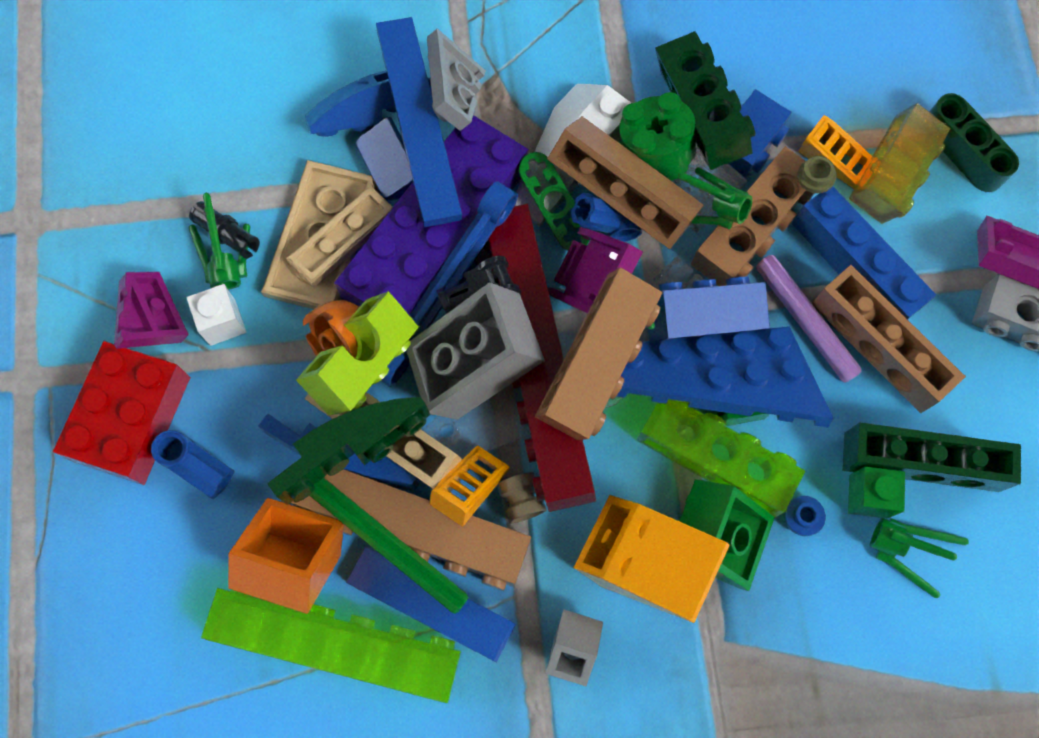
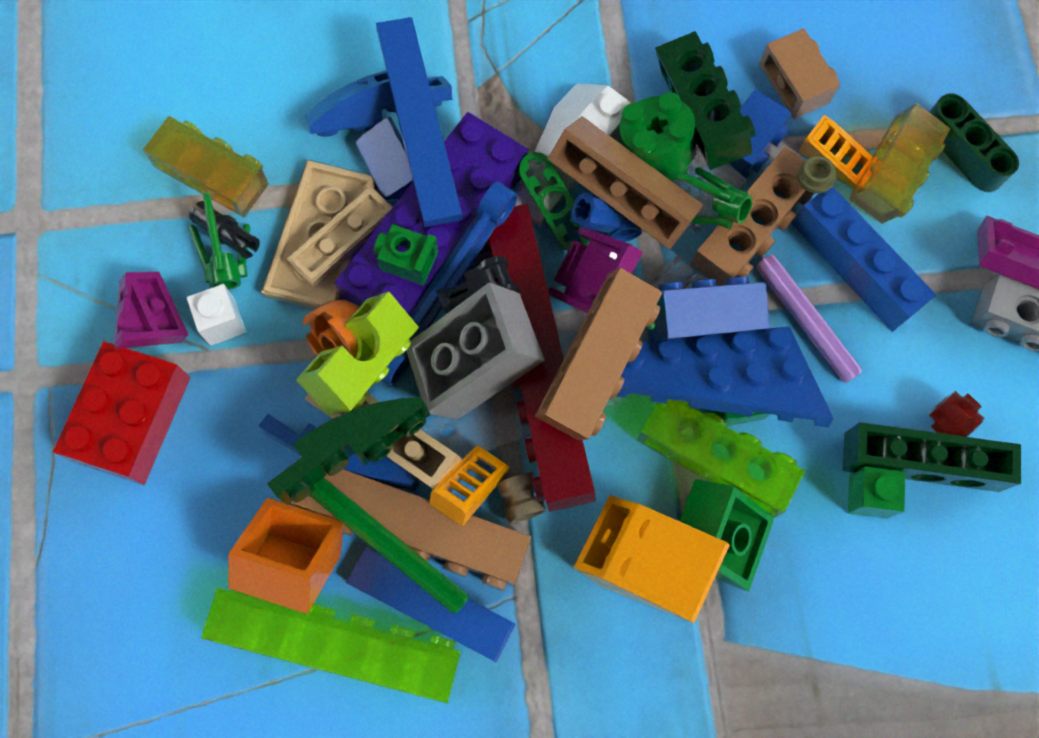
blue piece [151,430,235,499] -> none
light grey wing [427,29,486,131] -> none
light grey brick [545,609,603,686] -> none
blue plate [784,496,826,536] -> none
medium nougat brick [812,265,966,413] -> none
green plant [870,518,969,598] -> none
none -> clear yellow brick [143,116,269,218]
none -> green brick [374,224,438,286]
none -> medium nougat brick [759,28,841,119]
none -> clear red gear [928,391,985,437]

